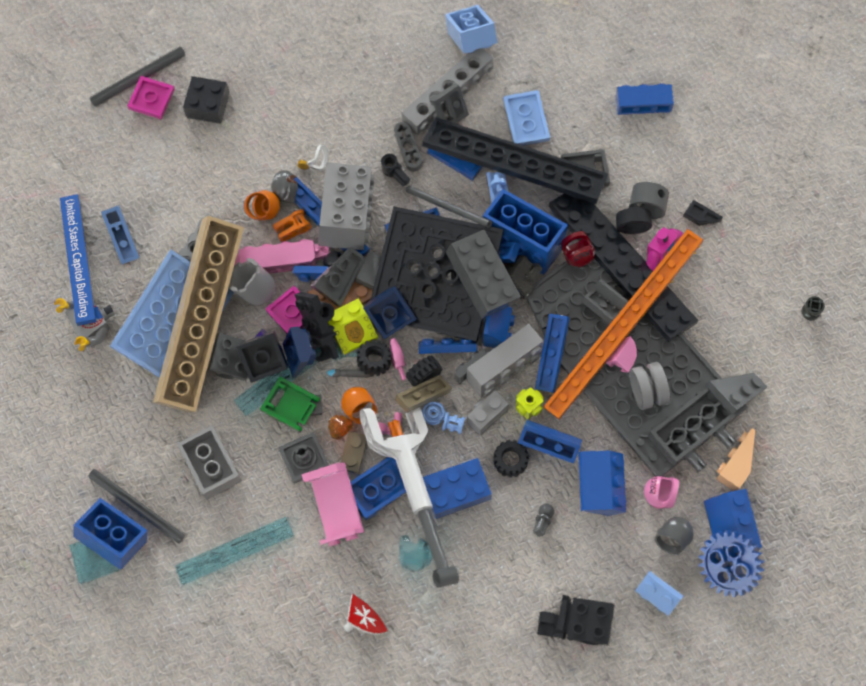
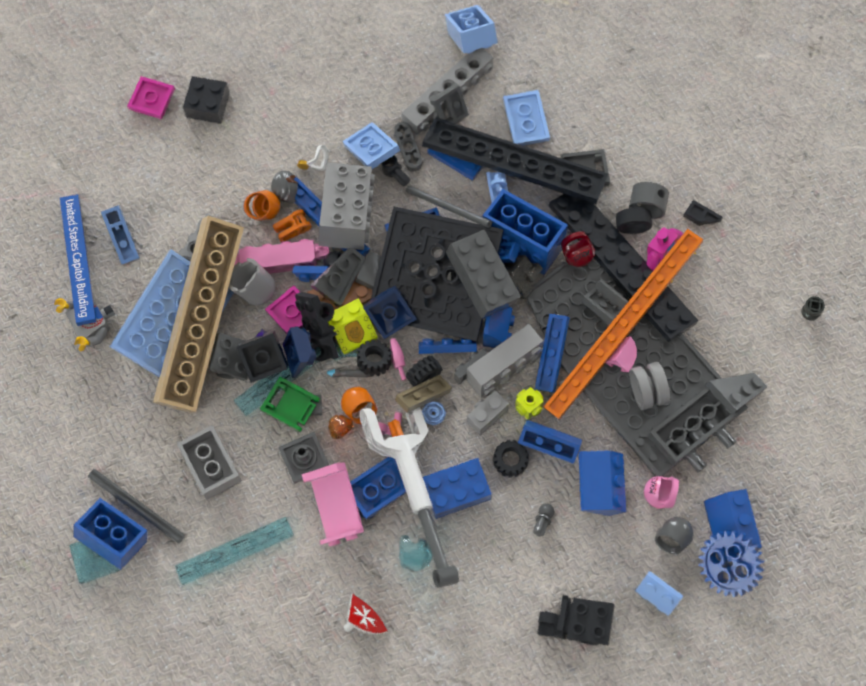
dark grey axle [89,46,186,106] -> none
dark tan plate [341,431,367,474] -> none
light blue bush [442,412,465,434] -> none
blue brick [616,83,674,115] -> none
light nougat slope [716,428,755,491] -> none
none -> light blue plate [342,122,400,170]

